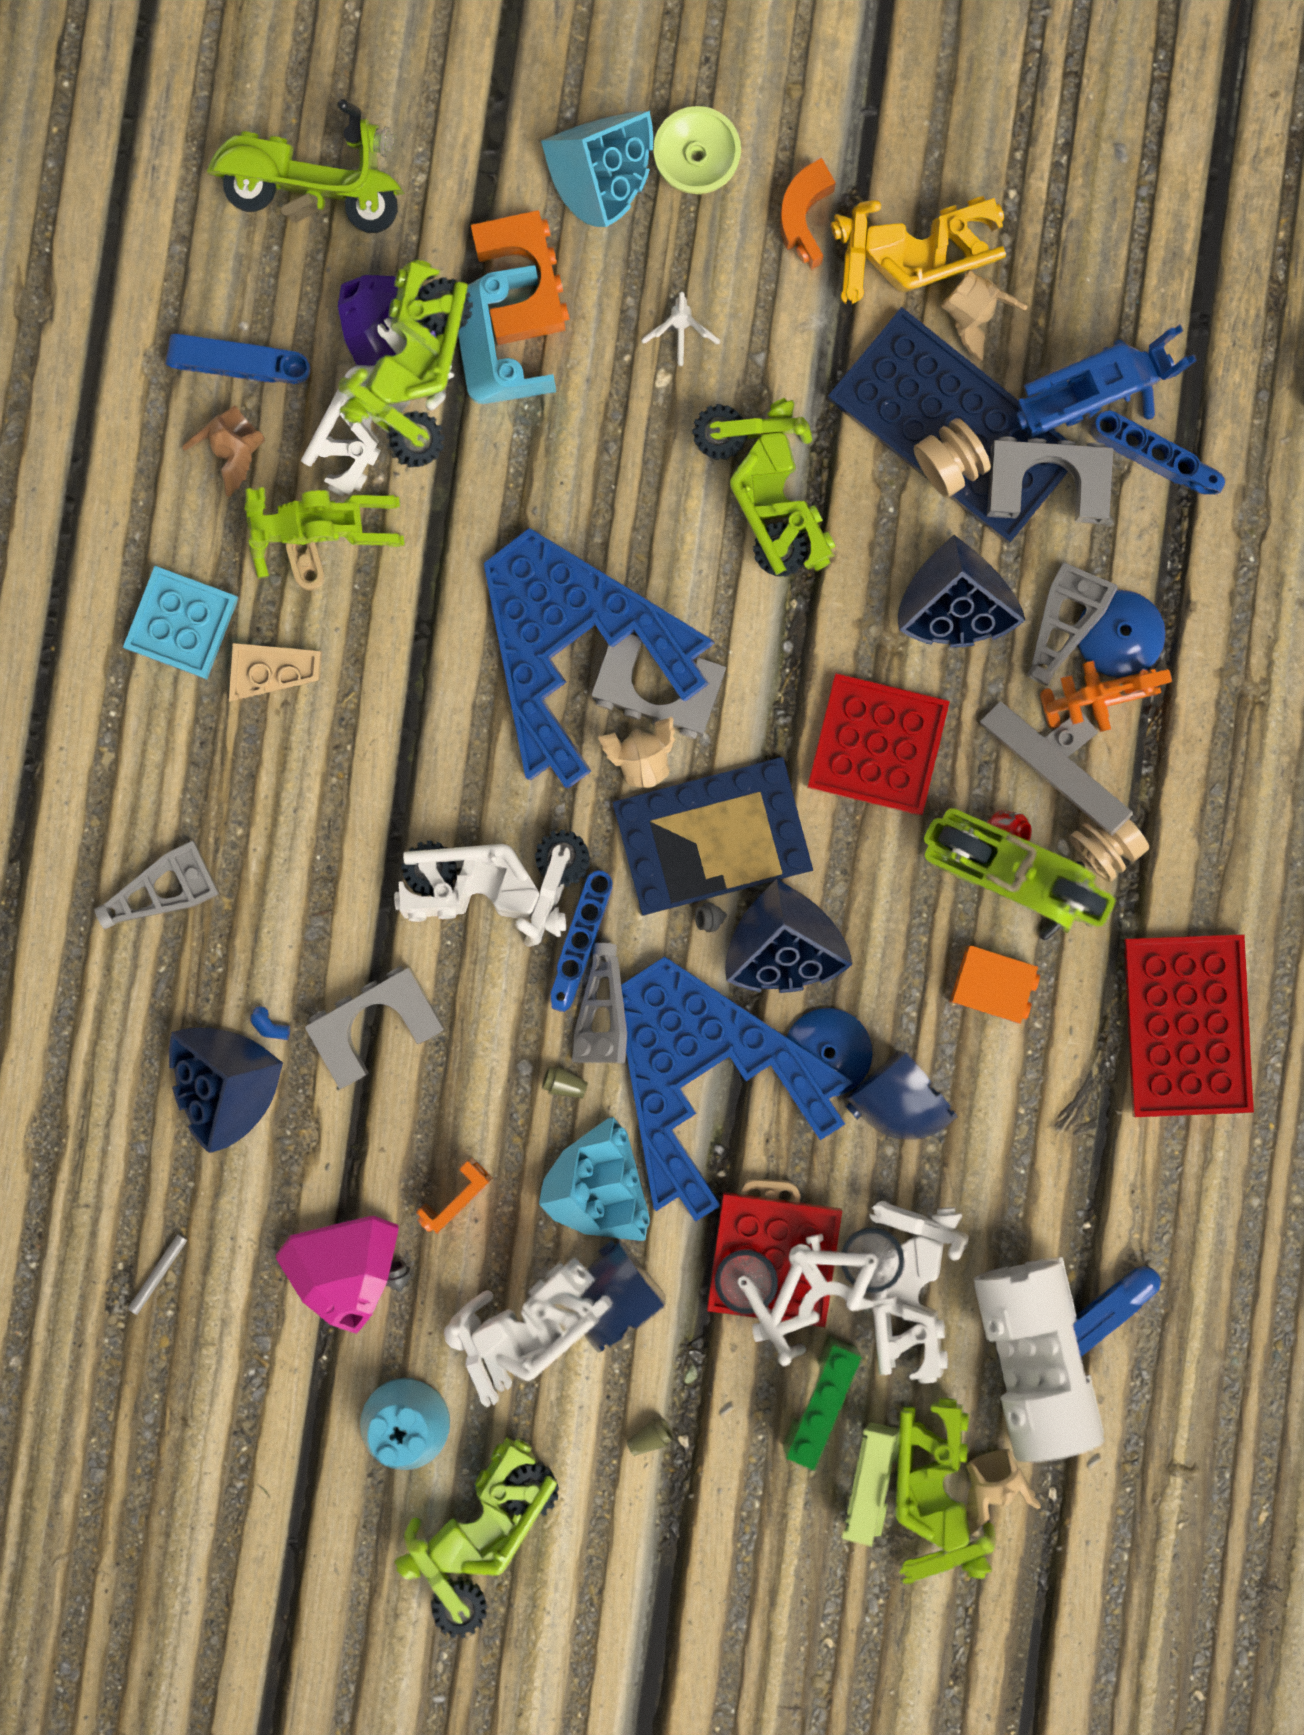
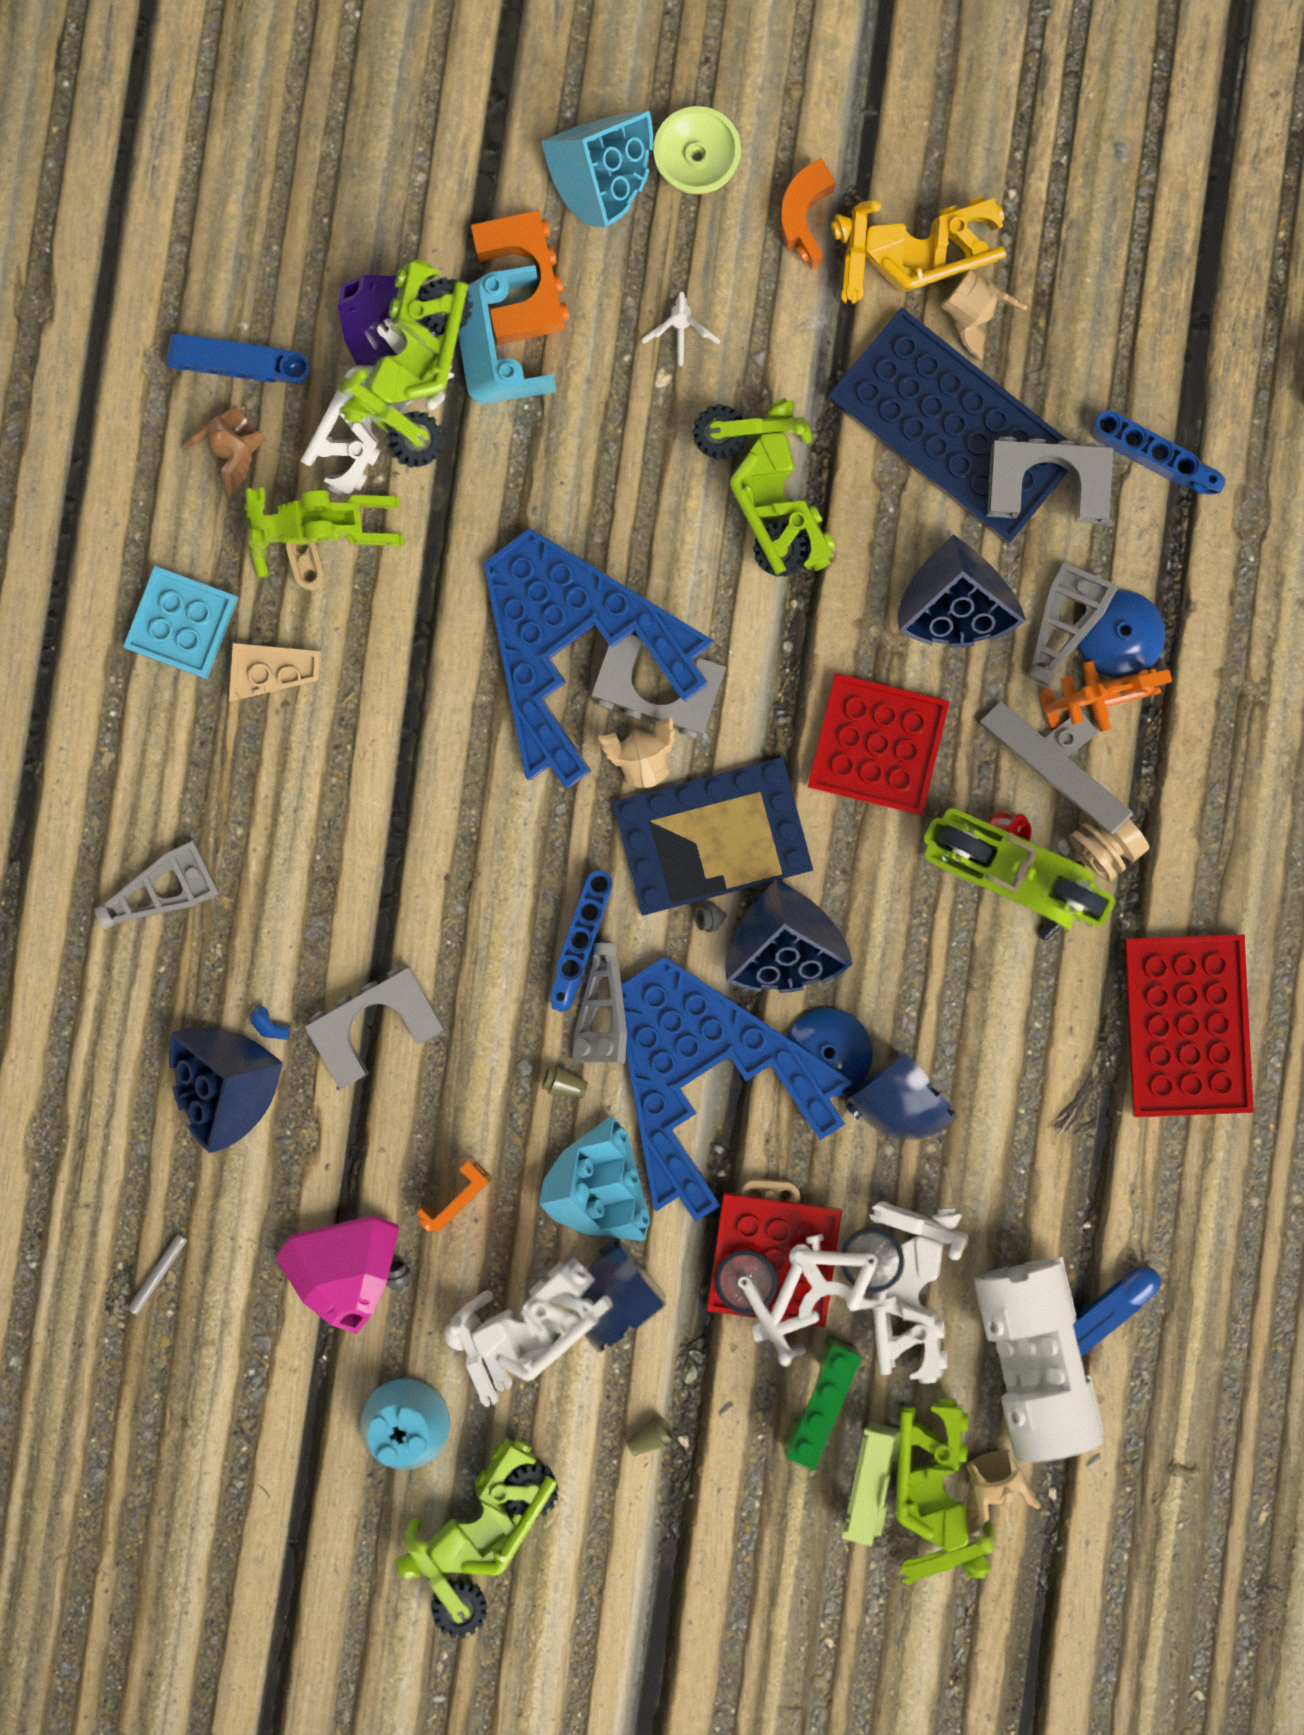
lime piece [207,99,405,233] -> none
white piece [394,830,590,947] -> none
tan wheel [913,418,991,498] -> none
orange panel [949,945,1040,1024] -> none
blue piece [1016,325,1197,438] -> none

